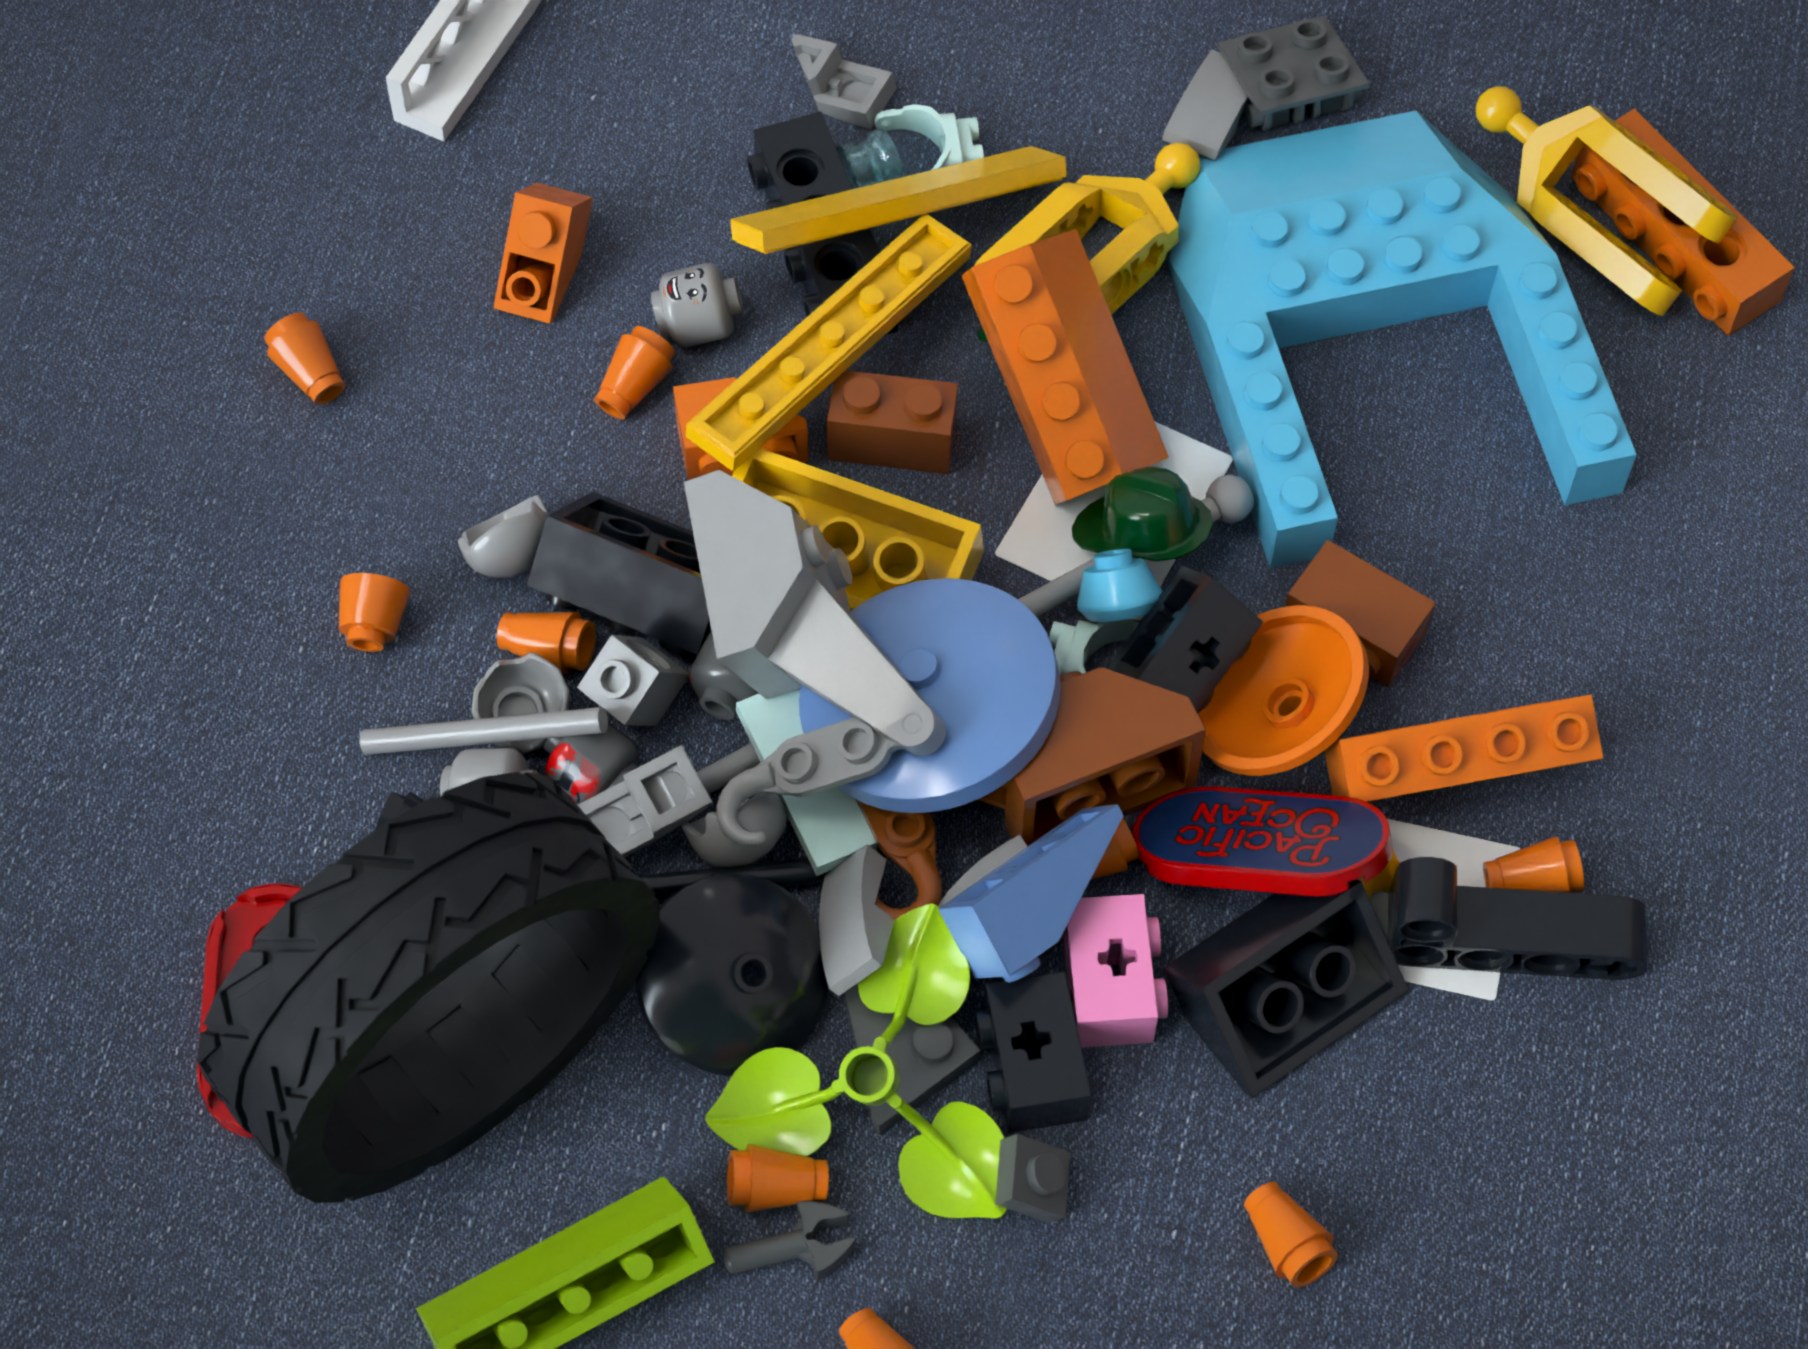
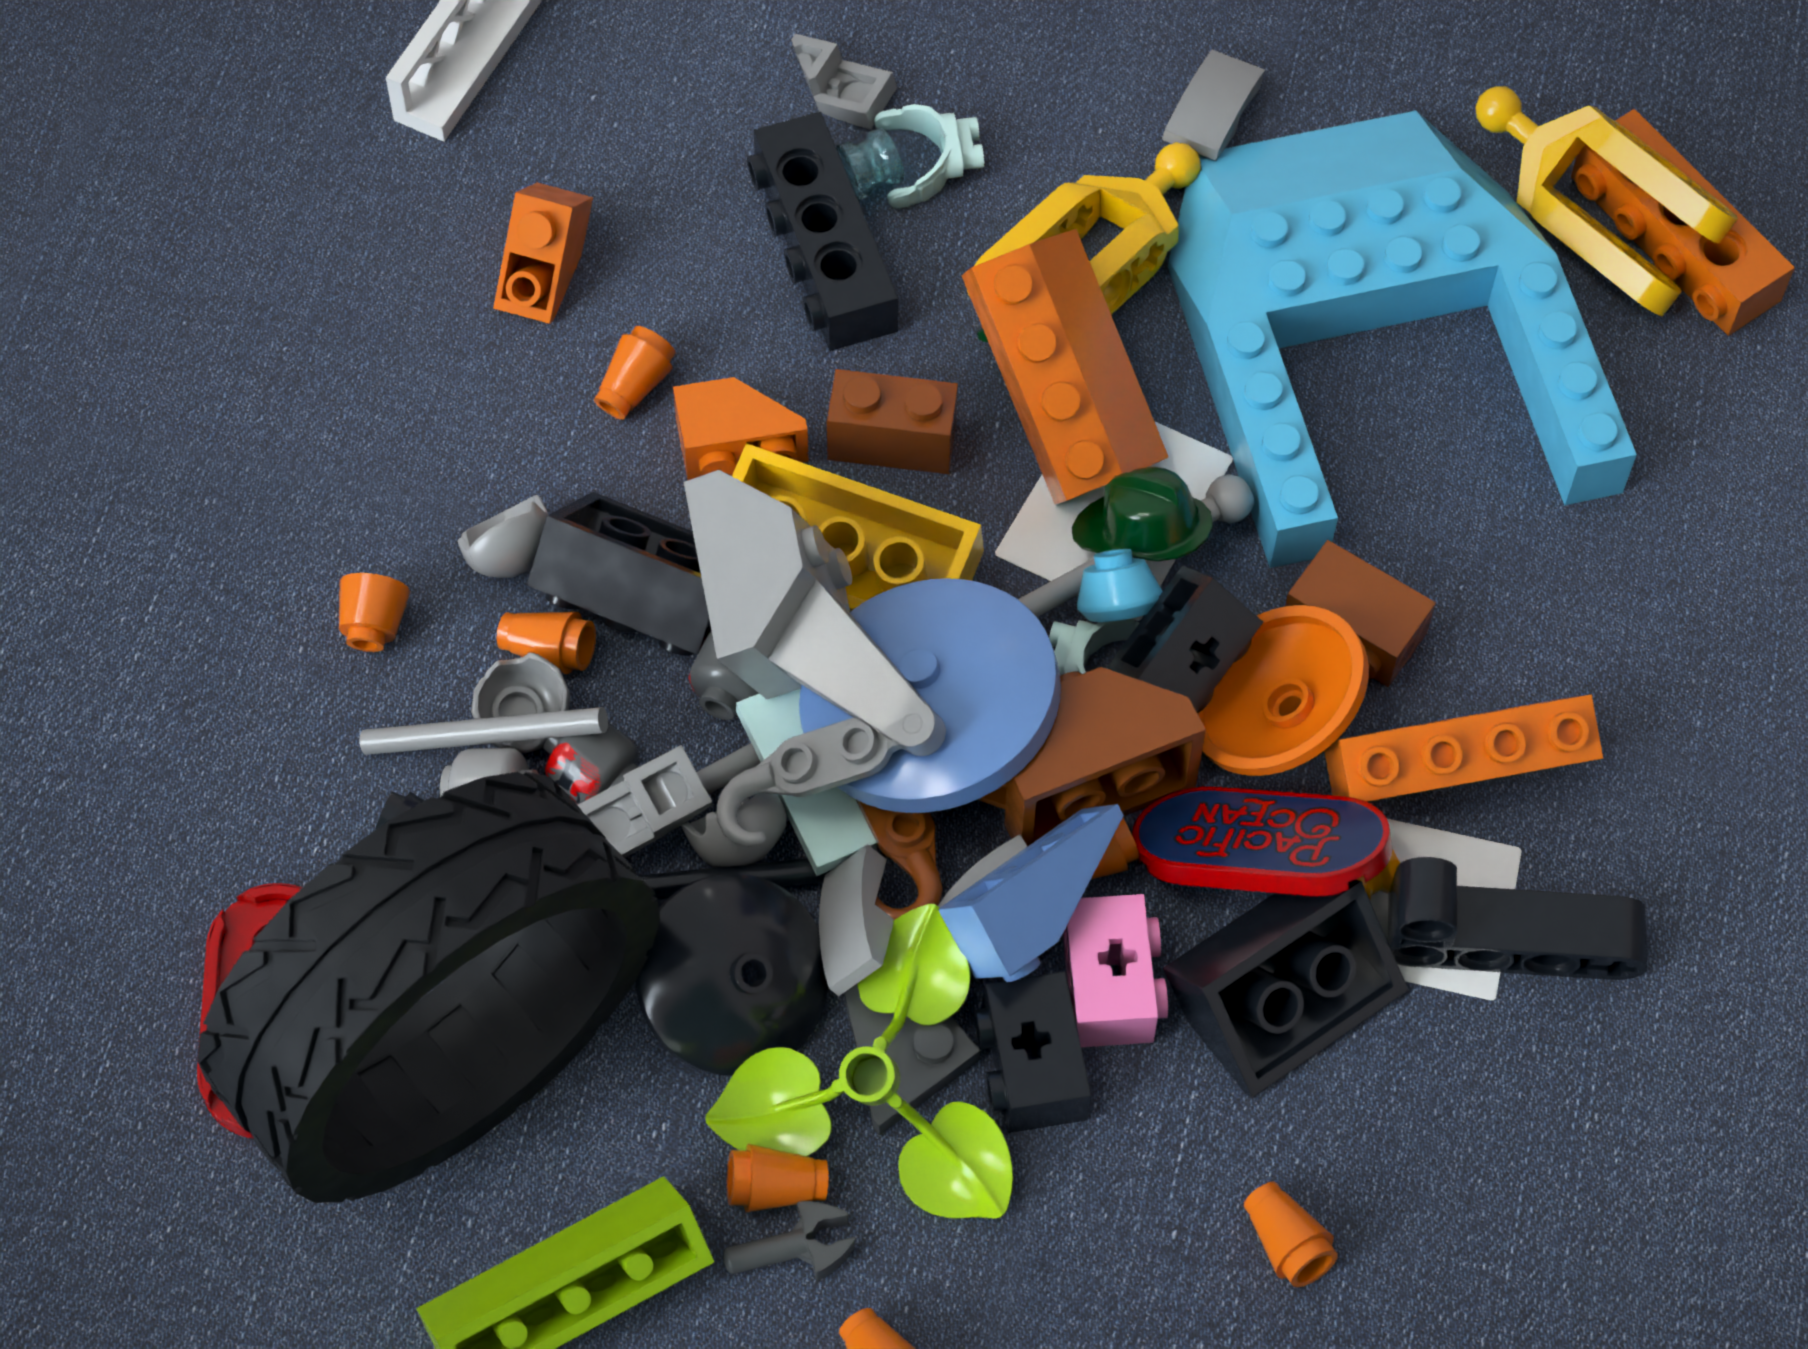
orange cone [264,312,346,406] -> none
light grey brick [577,635,689,726] -> none
light grey head [651,263,744,348] -> none
yellow tile [686,214,972,472] -> none
yellow tile [730,146,1066,254] -> none
dark grey plate [995,1133,1071,1223] -> none
dark grey hinge [1217,15,1370,131] -> none
orange cone [1483,836,1584,893] -> none

